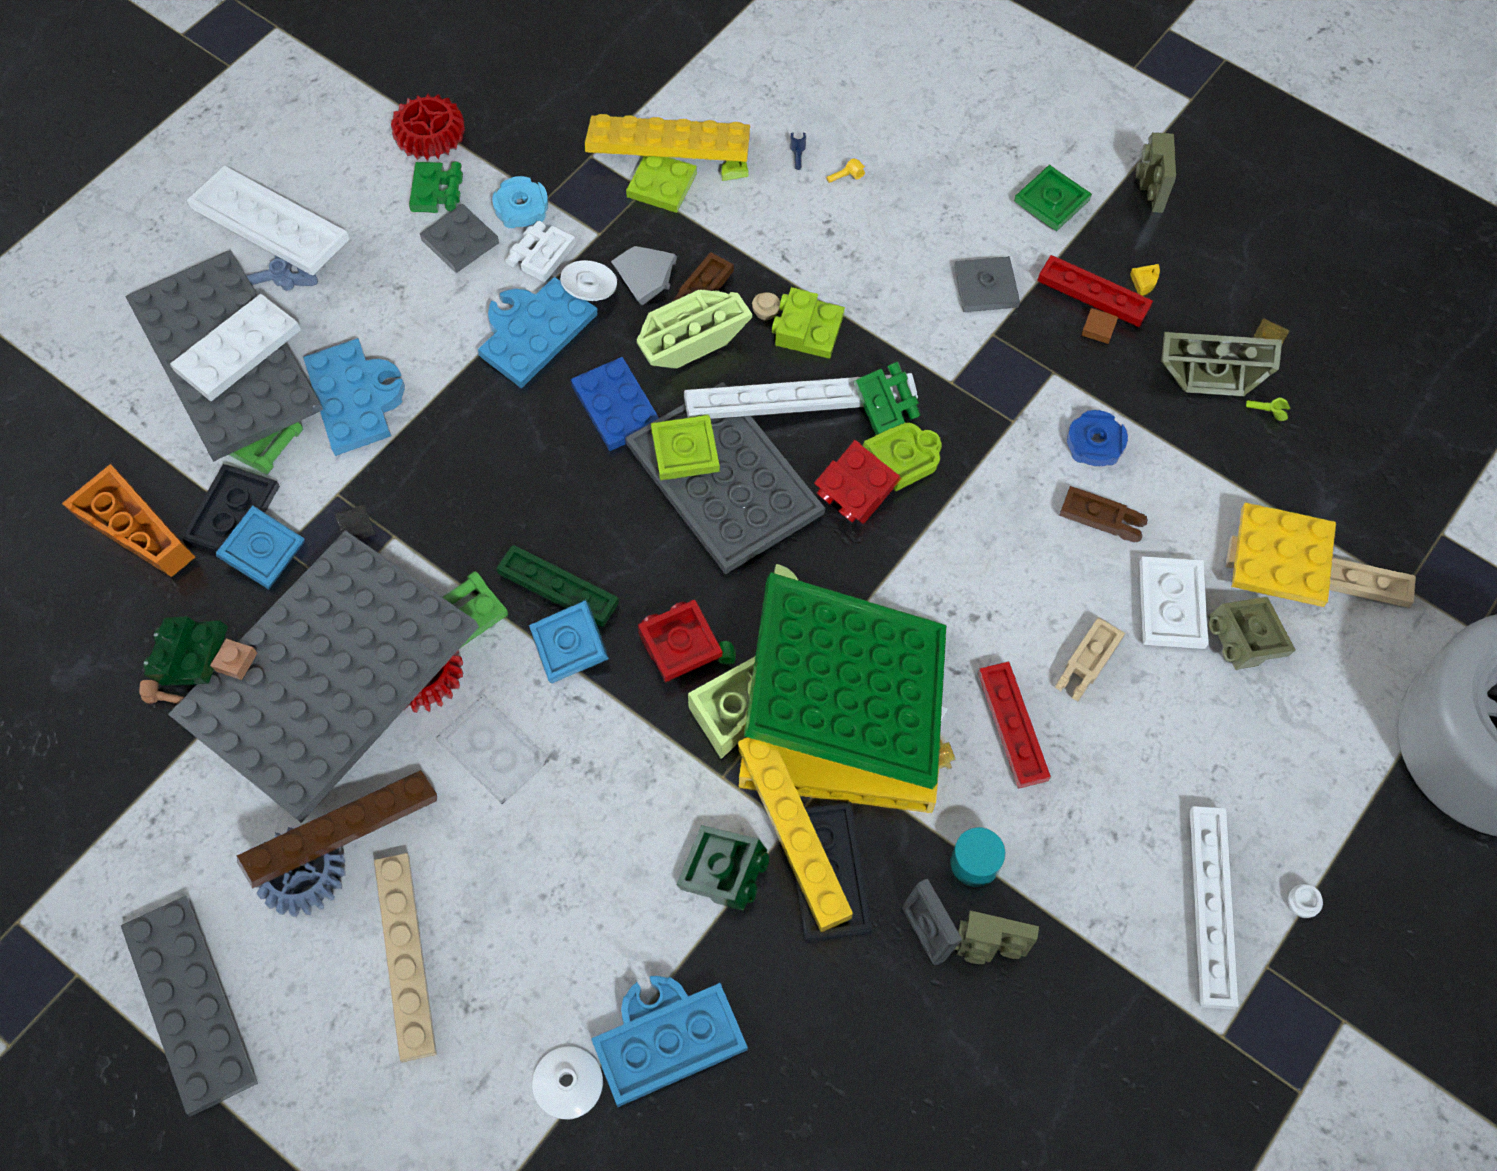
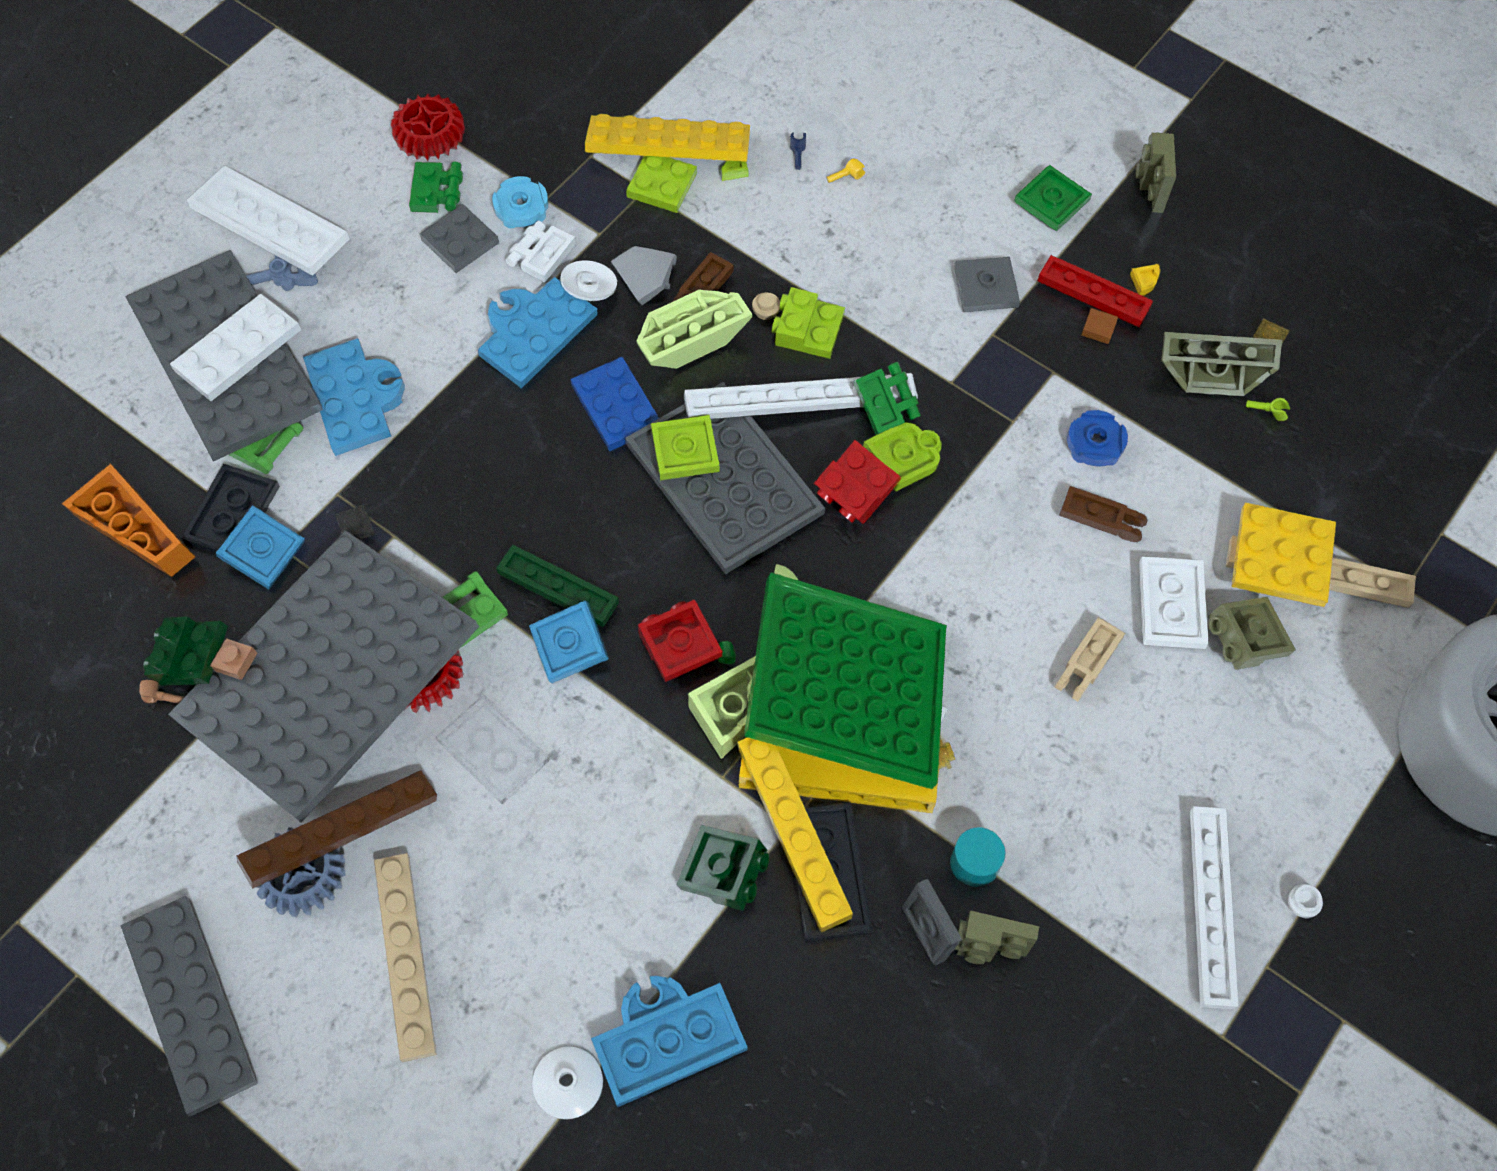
red plate [978,661,1051,789] -> none

